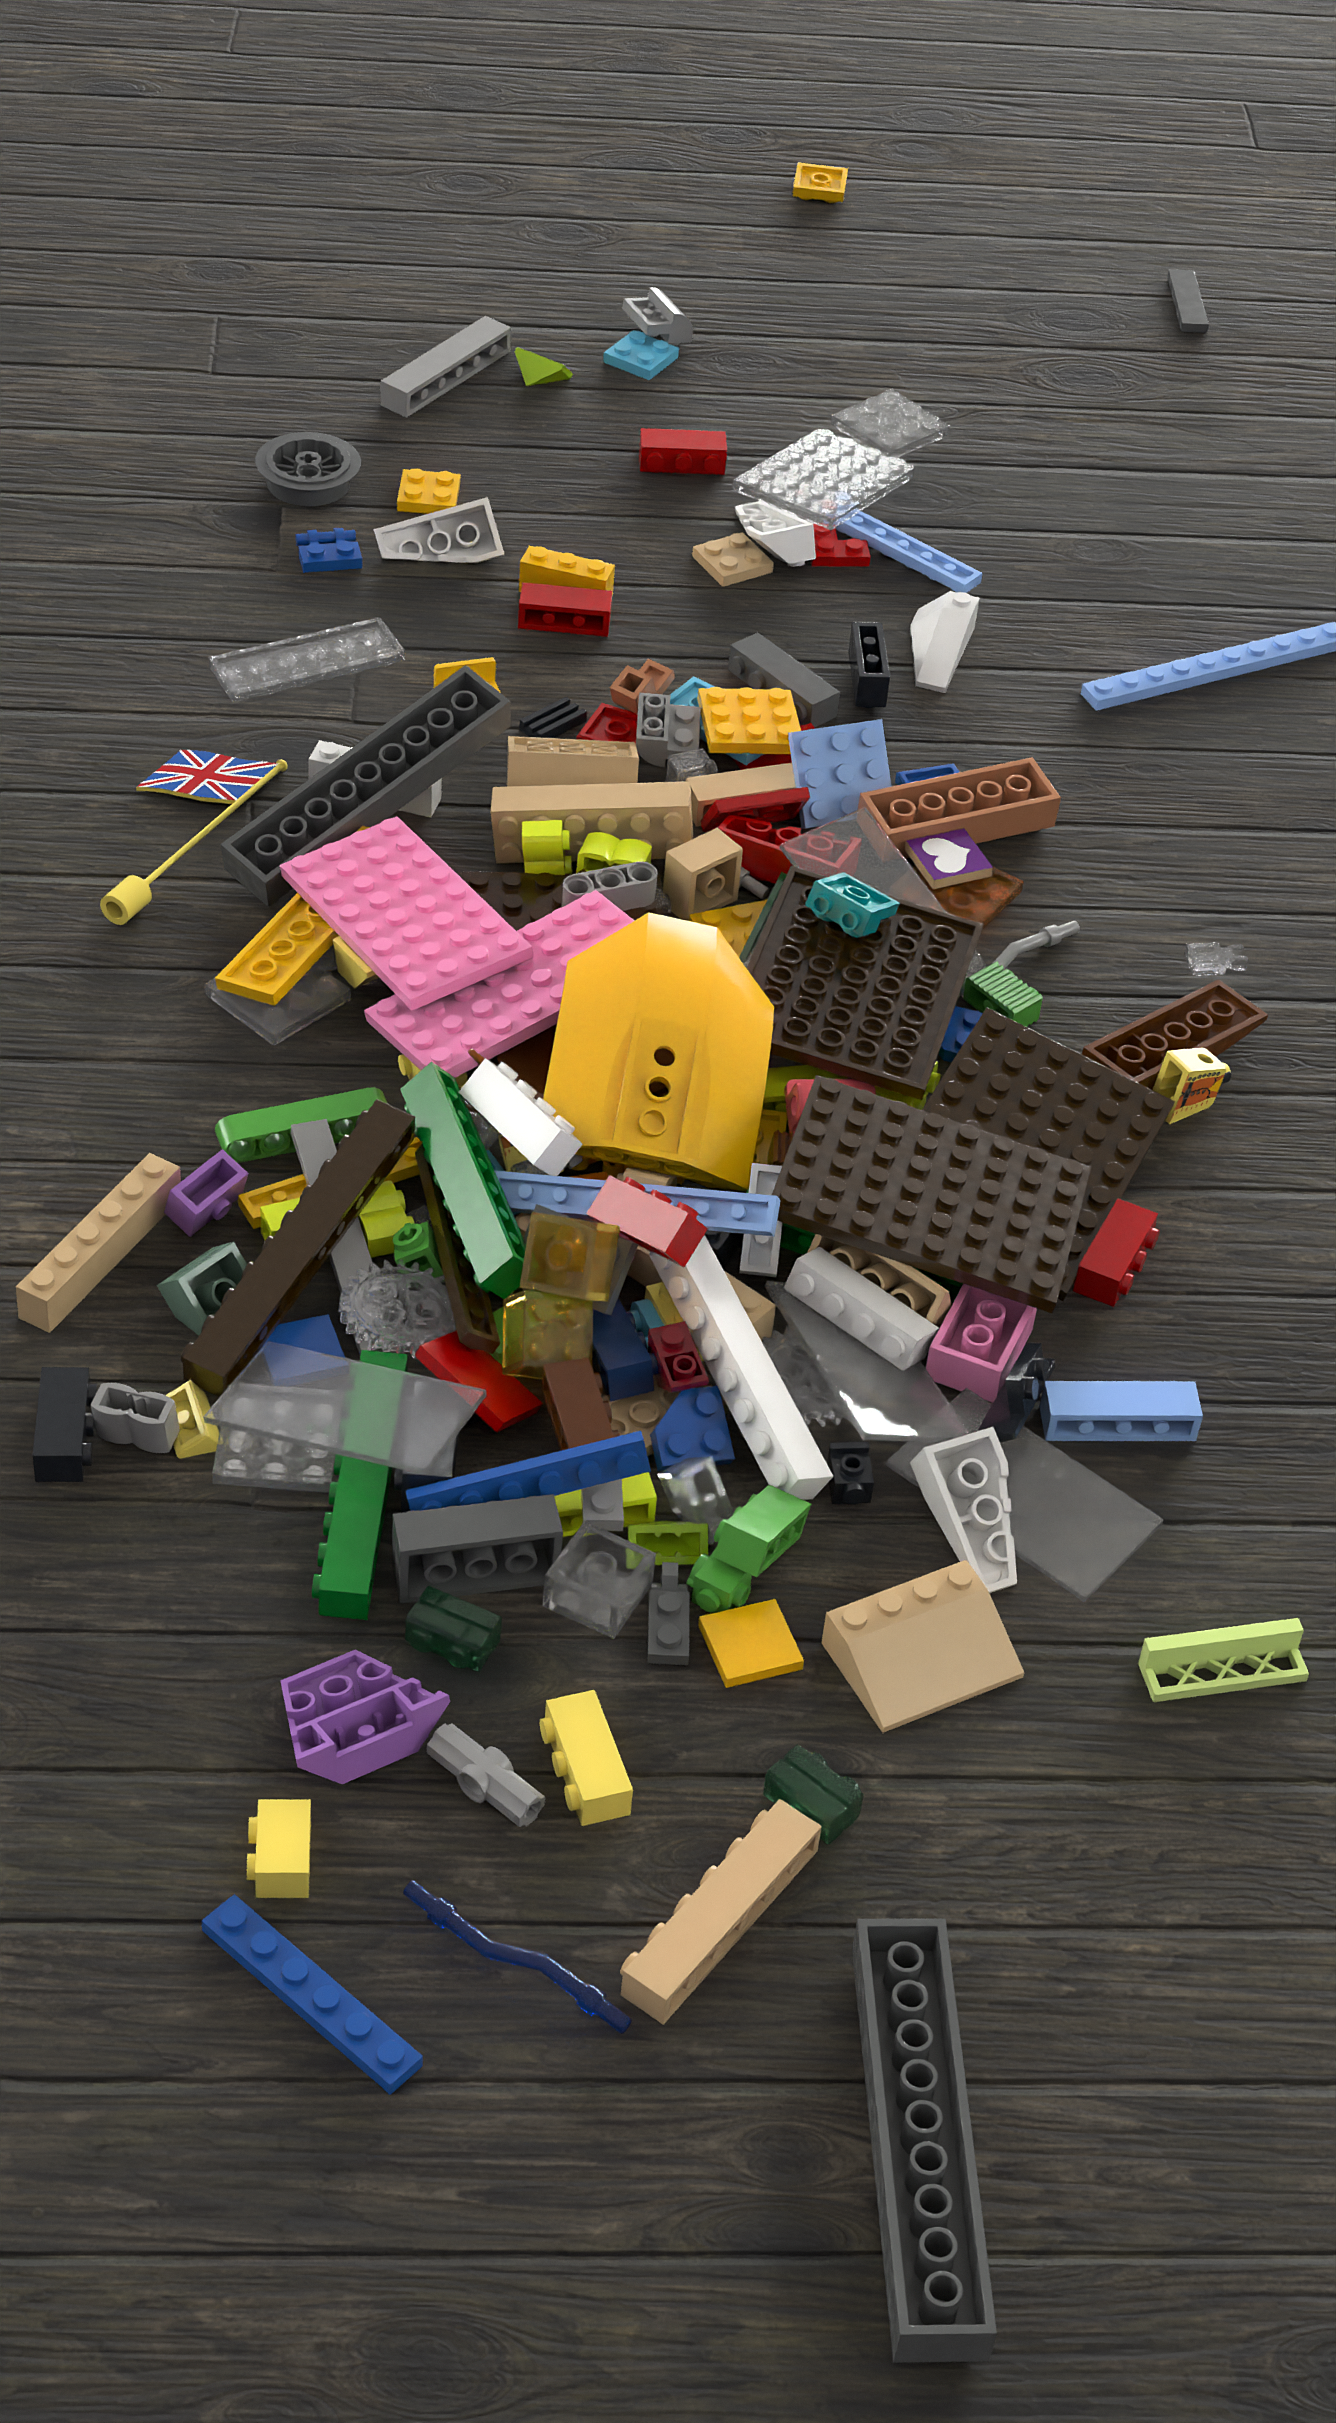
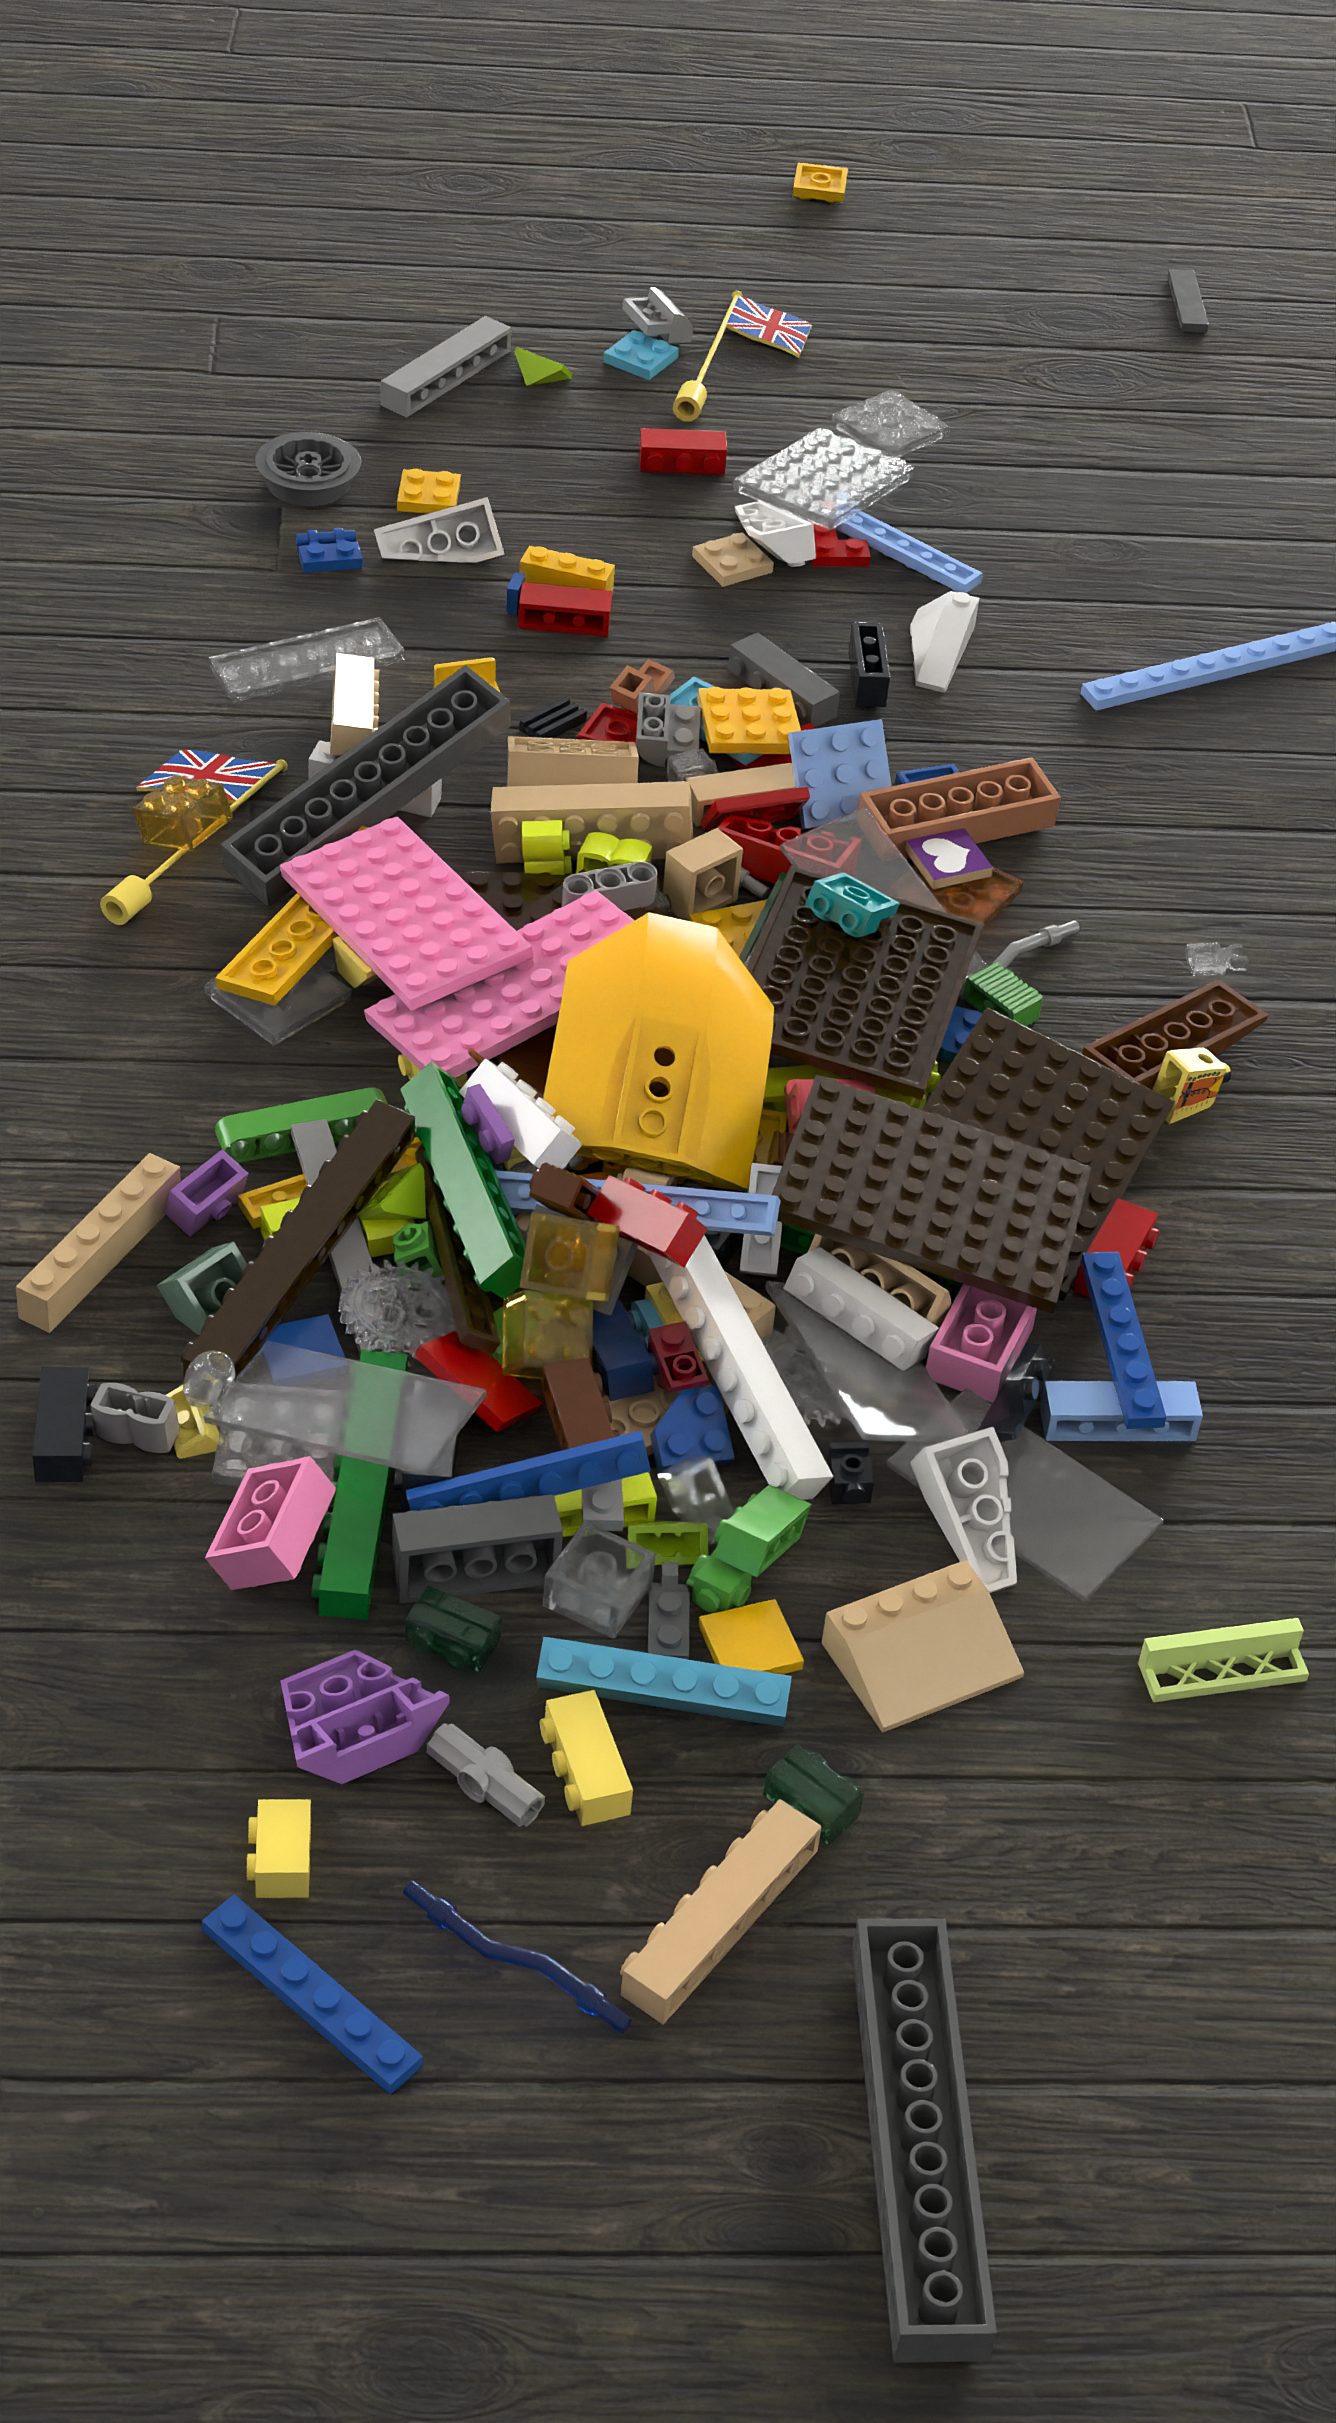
none -> clear yellow brick [132,775,233,850]
none -> clear animal [183,1351,235,1408]
none -> bright pink brick [205,1456,336,1590]
none -> brick [330,653,379,756]
none -> lime slope [357,1163,426,1220]
none -> medium lavender plate [461,1084,515,1165]
none -> blue tile [506,572,525,615]
none -> reddish brown brick [529,1162,600,1225]
none -> medium azure brick [536,1637,792,1727]
none -> flag [673,291,812,422]
none -> blue plate [1080,1252,1167,1429]

